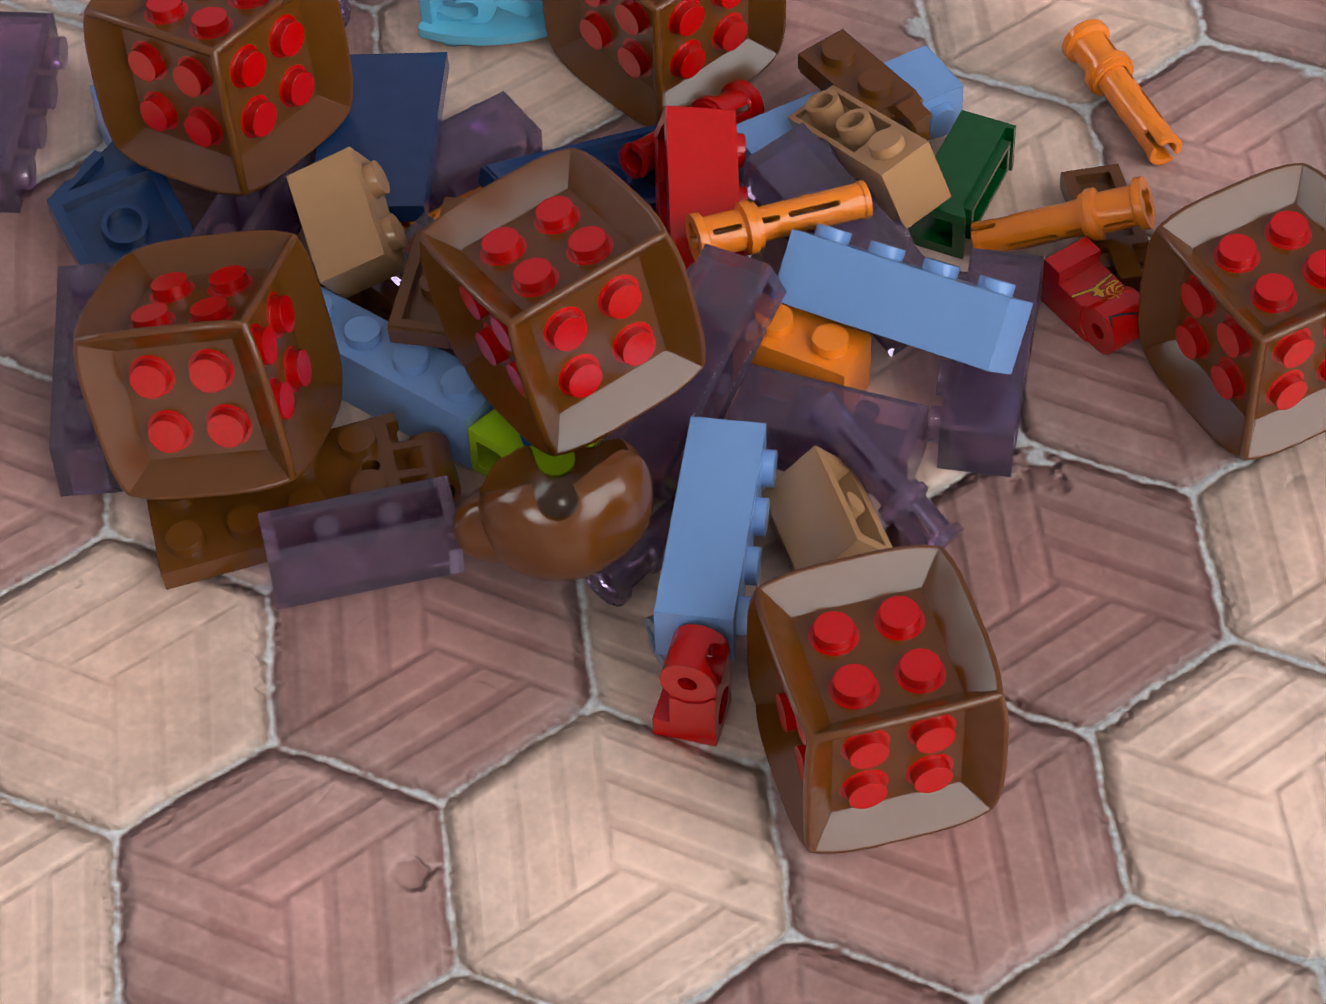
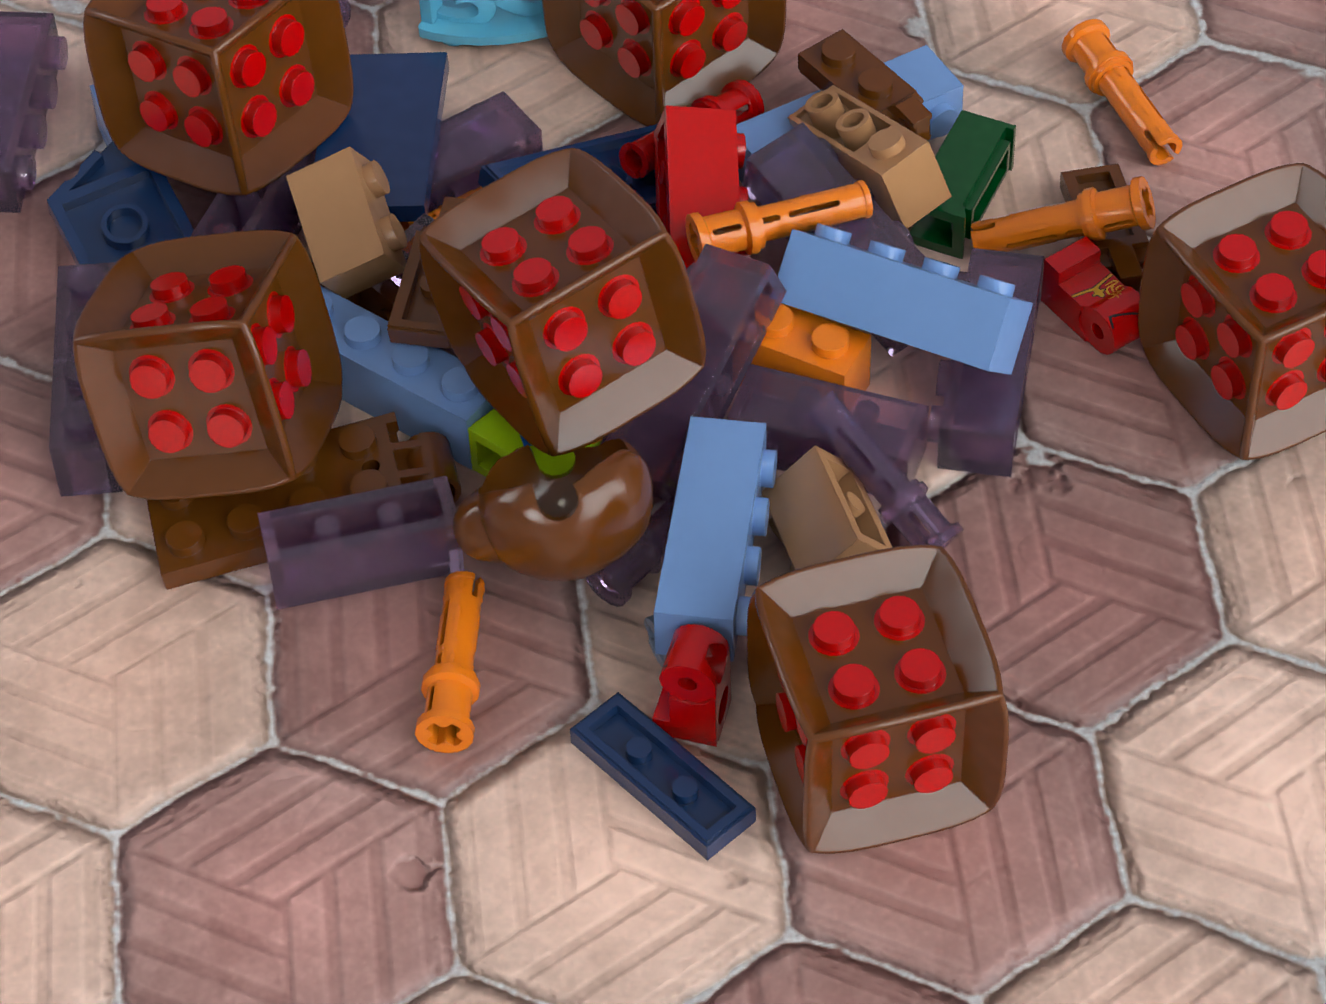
none -> orange pin [415,571,485,753]
none -> dark blue tile [570,692,756,861]

